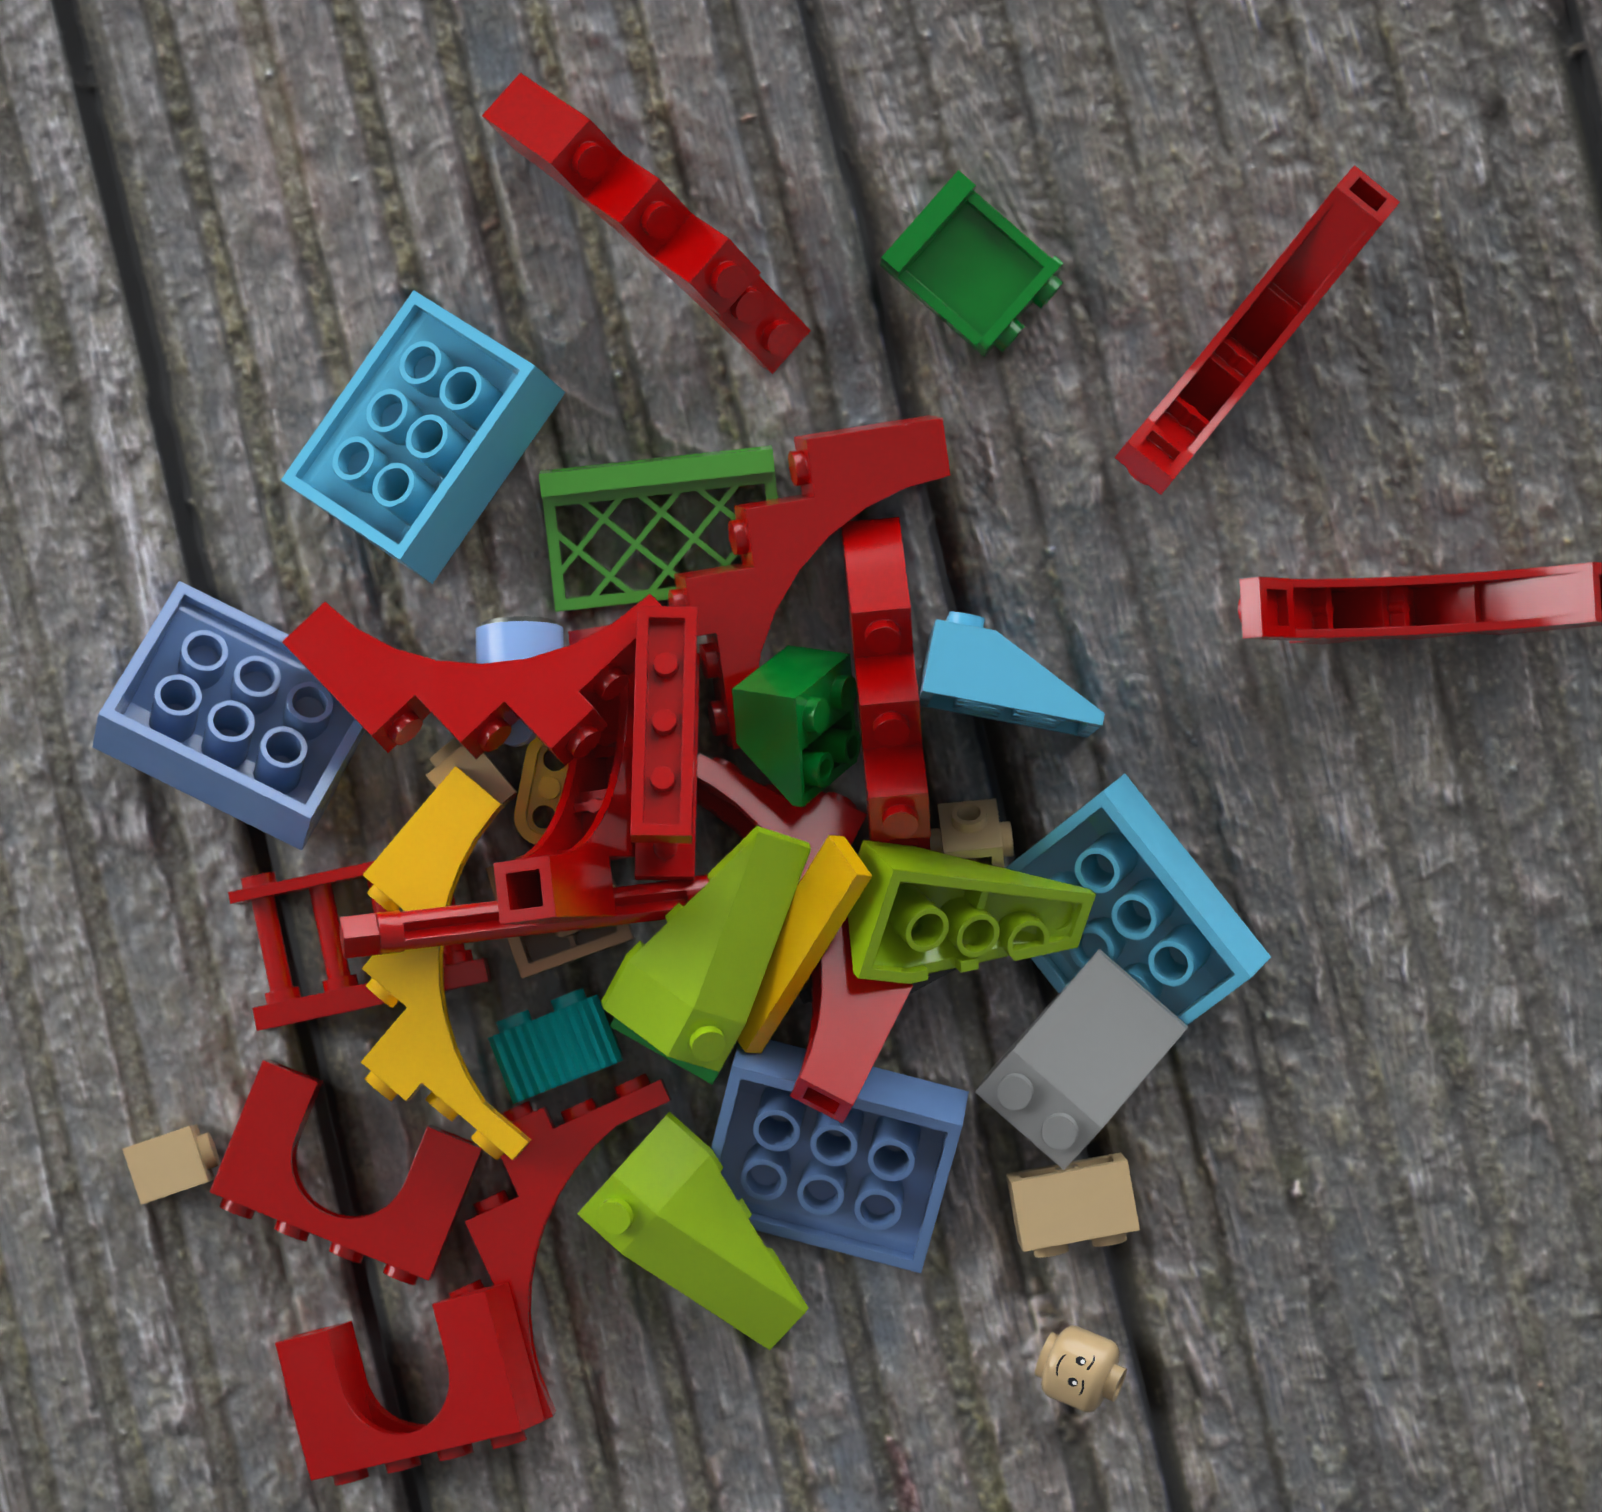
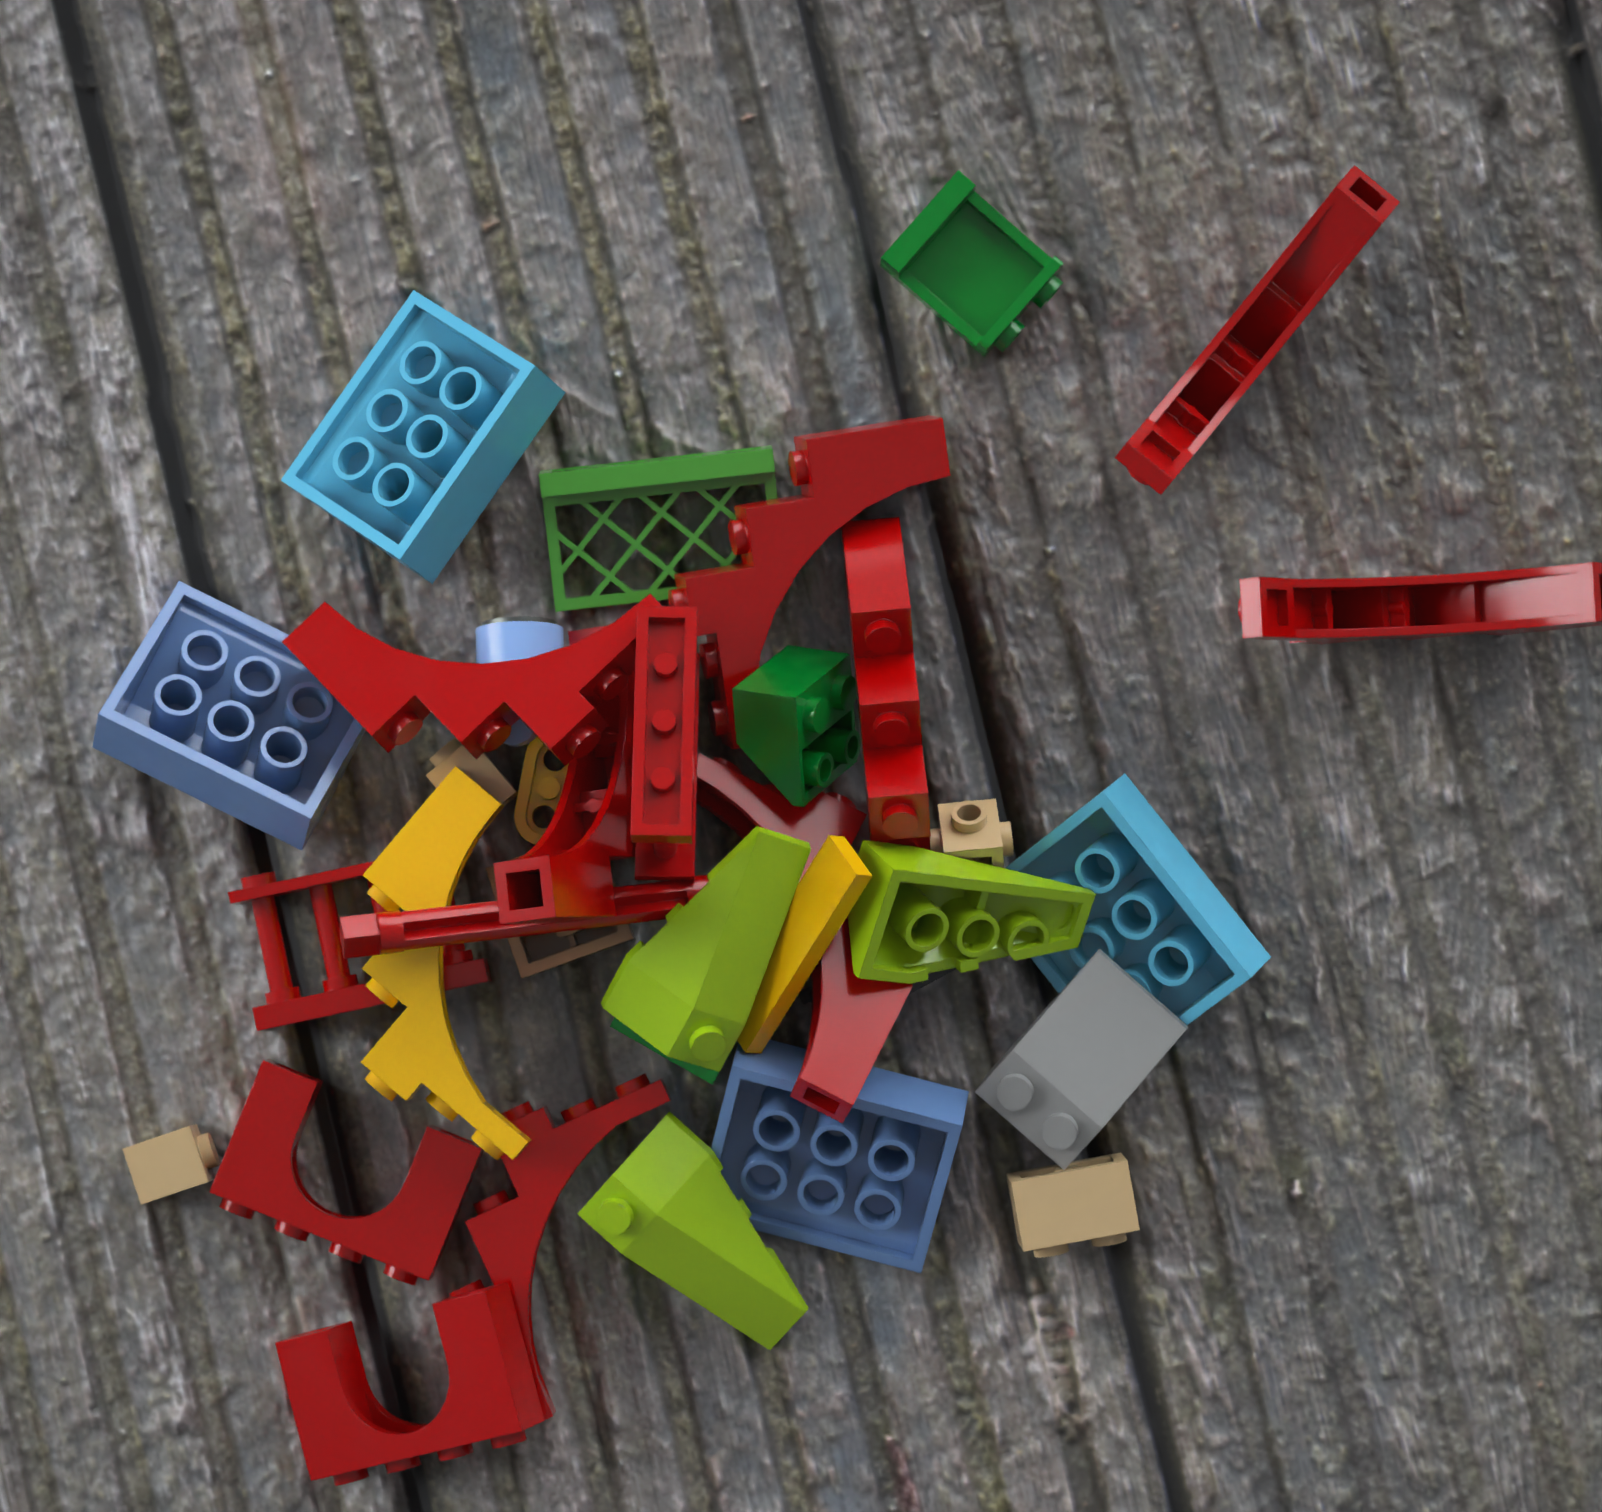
red arch [482,73,811,374] -> none
teal brick [488,988,625,1104] -> none
medium azure slope [918,611,1105,738] -> none
tan head [1035,1325,1127,1413] -> none

